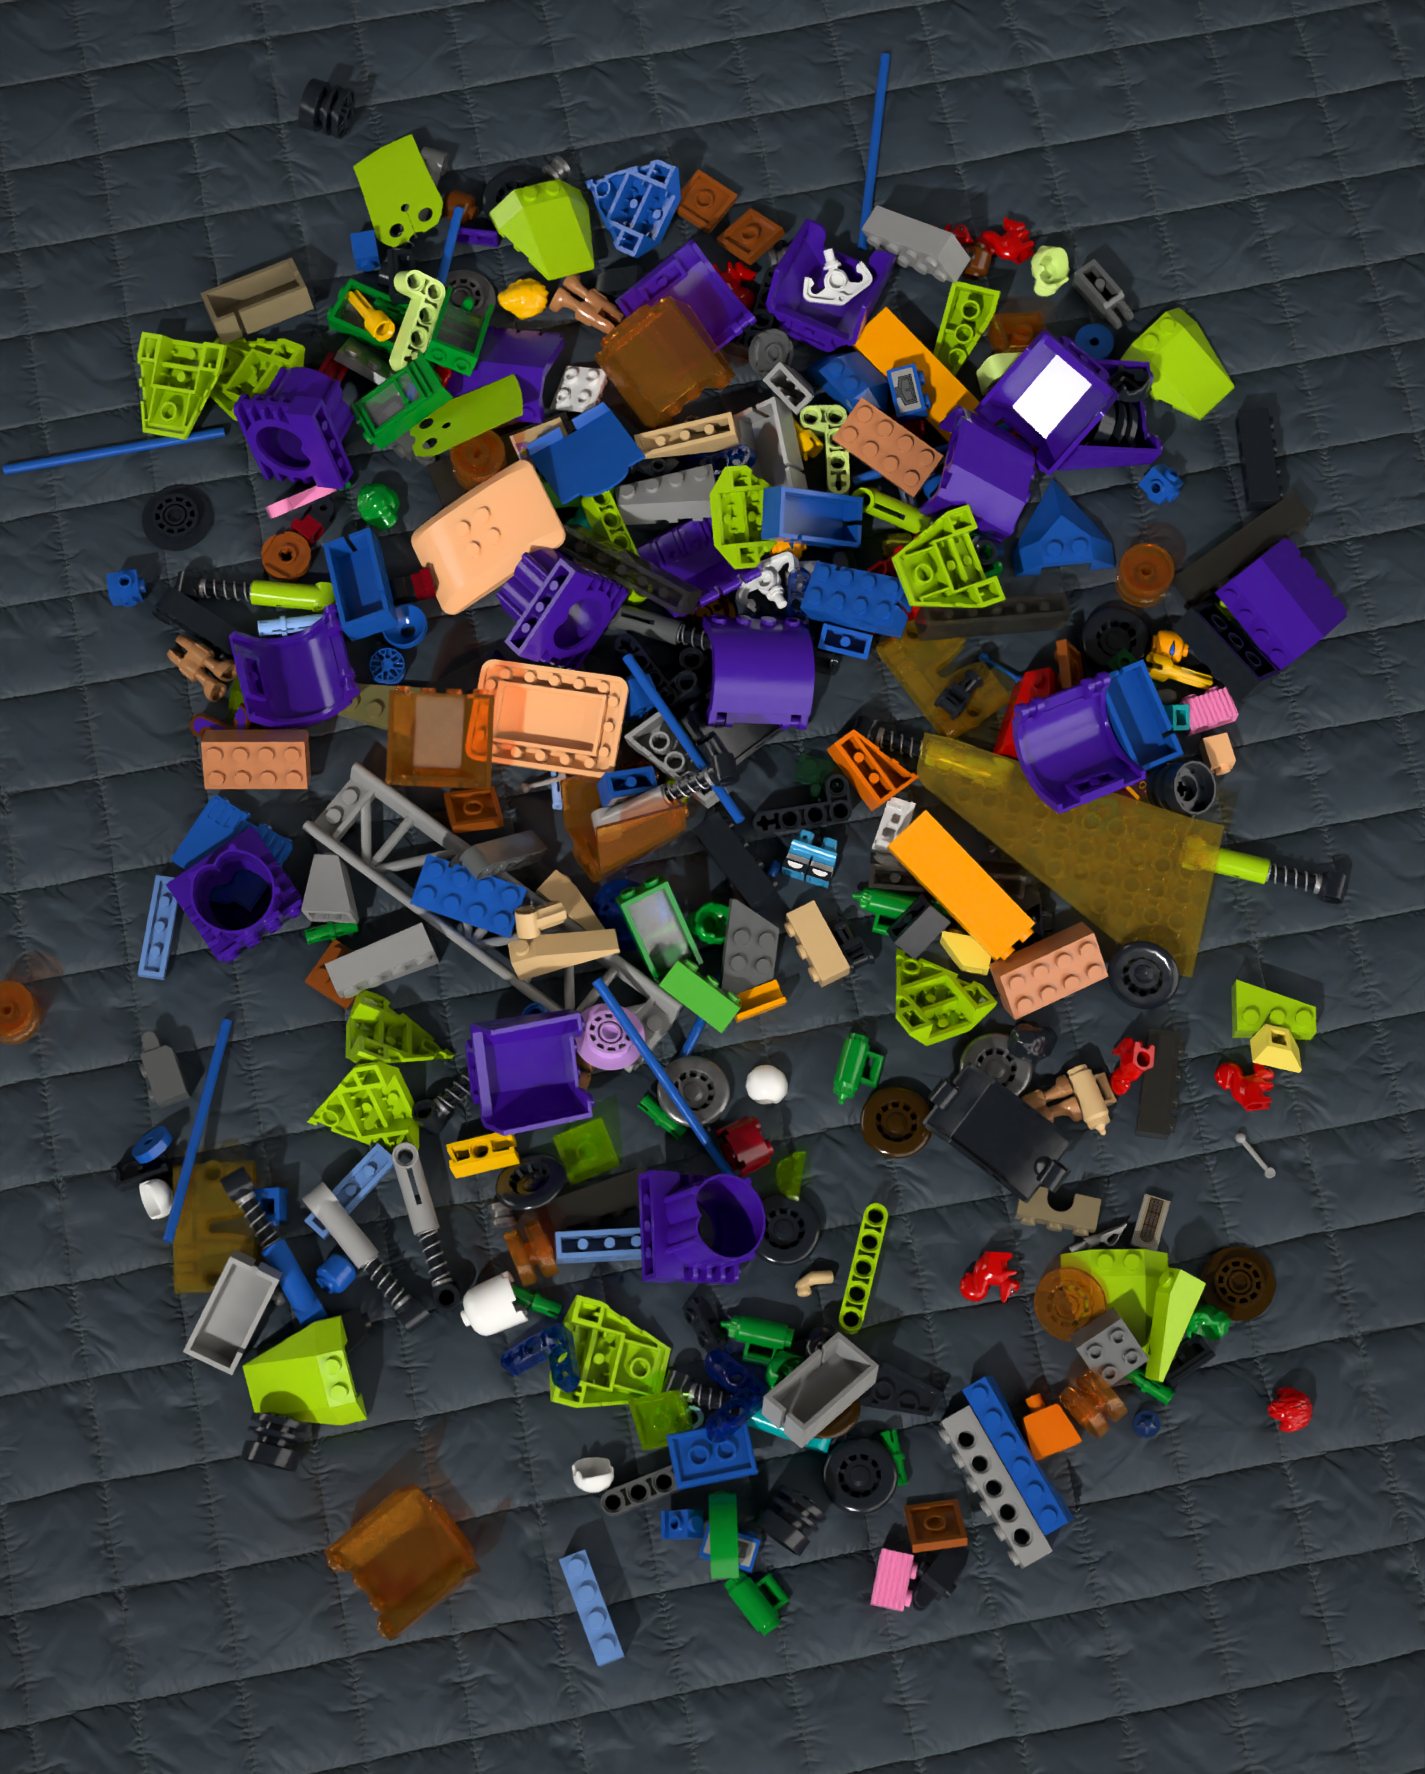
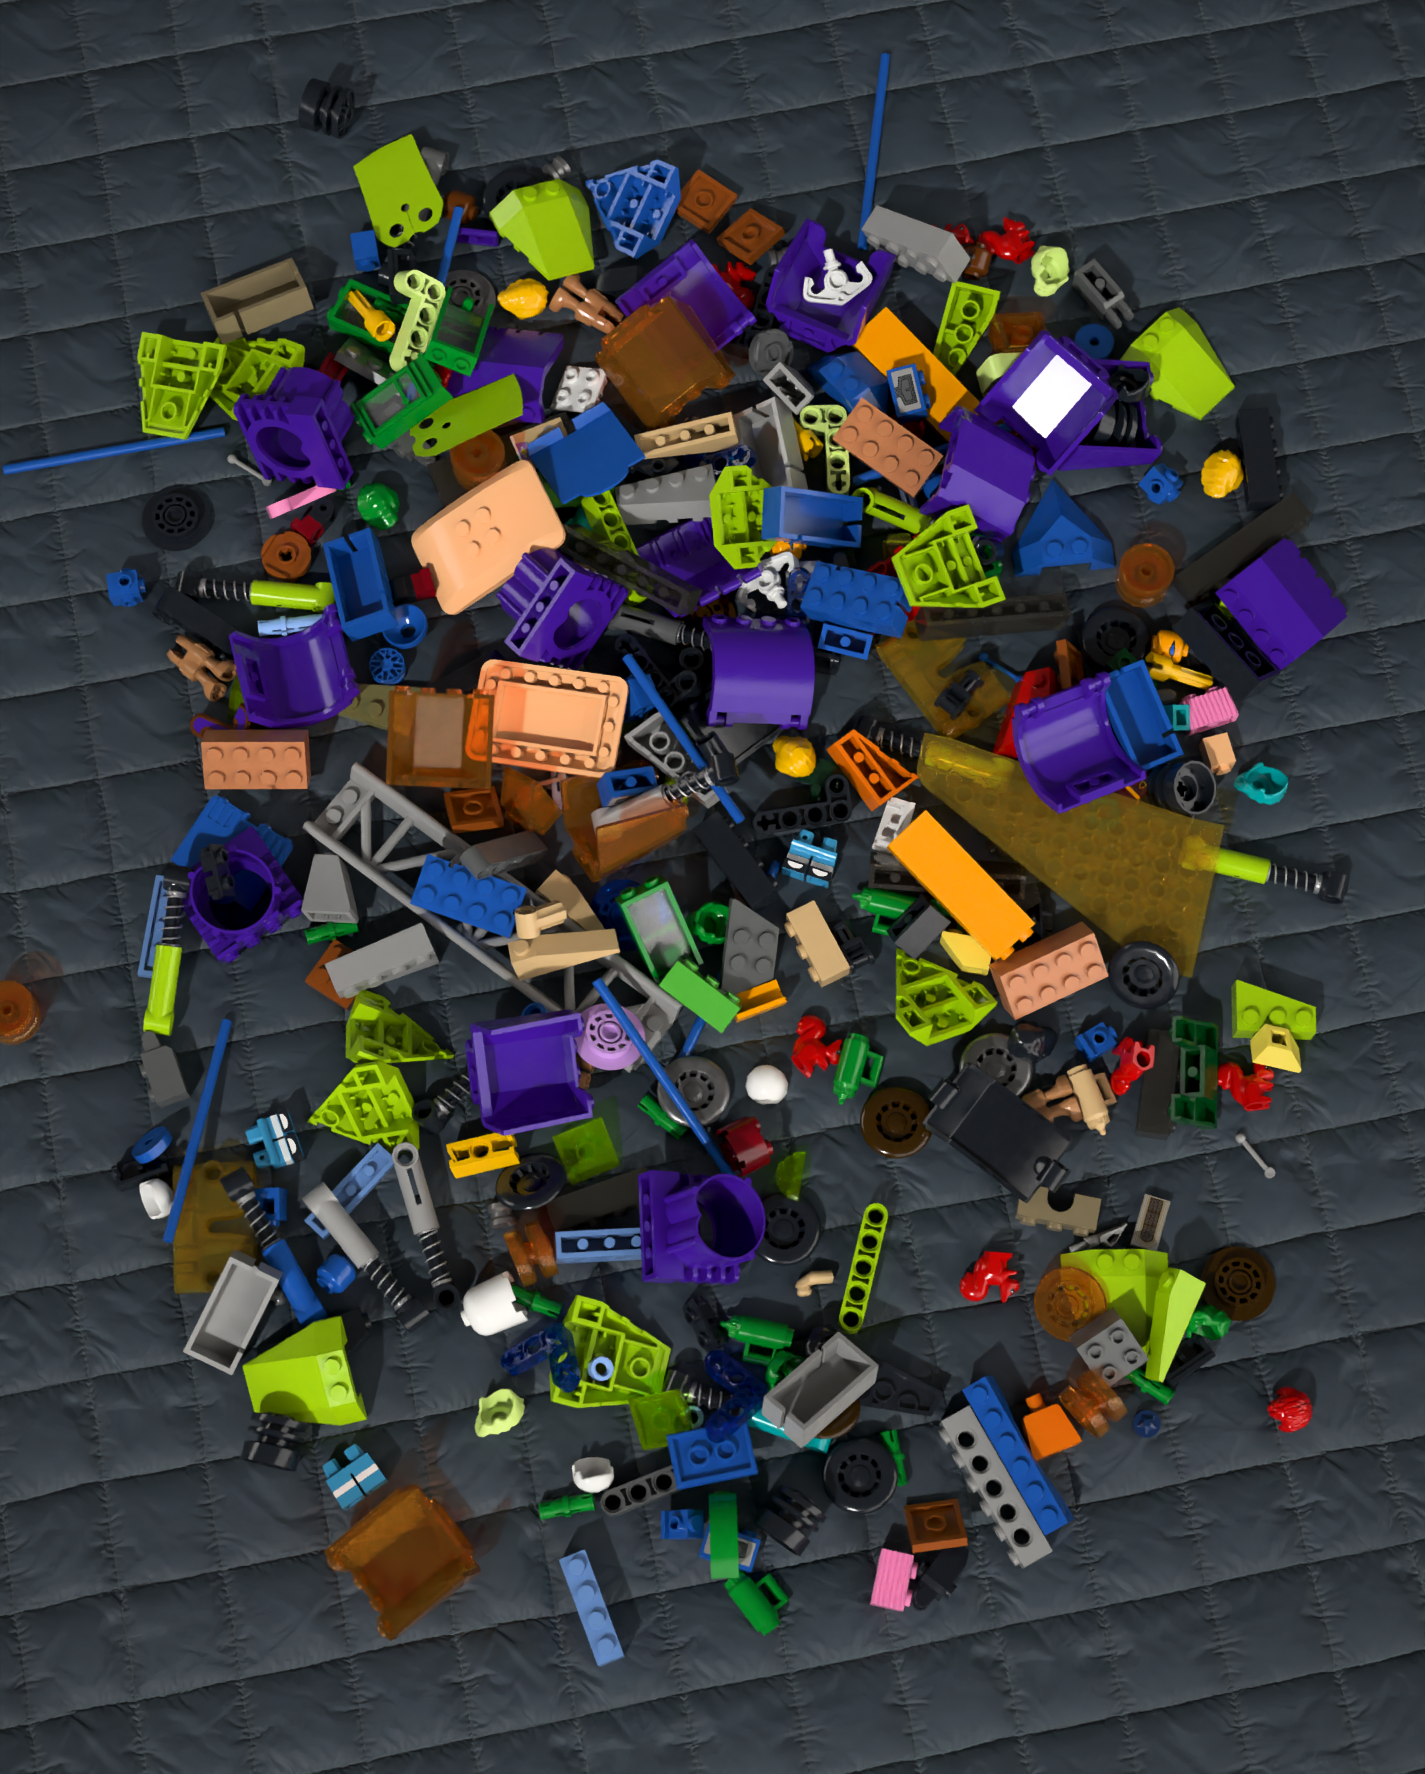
none -> piece [143,864,194,1036]
none -> black hinge [199,844,236,901]
none -> light grey hinge [227,454,272,486]
none -> dark azure hips [245,1108,305,1169]
none -> dark azure hips [322,1443,388,1511]
none -> yellowish green hair [475,1388,525,1437]
none -> clear orange slope [500,766,563,835]
none -> green pin [538,1493,596,1520]
none -> light blue axle [587,1356,614,1381]
none -> yellow hair [773,736,816,778]
none -> red animal [791,1015,842,1078]
none -> blue brick [1074,1022,1118,1064]
none -> dark green bracket [1168,1016,1218,1130]
none -> yellow hair [1201,449,1244,498]
none -> teal hair [1233,762,1288,805]

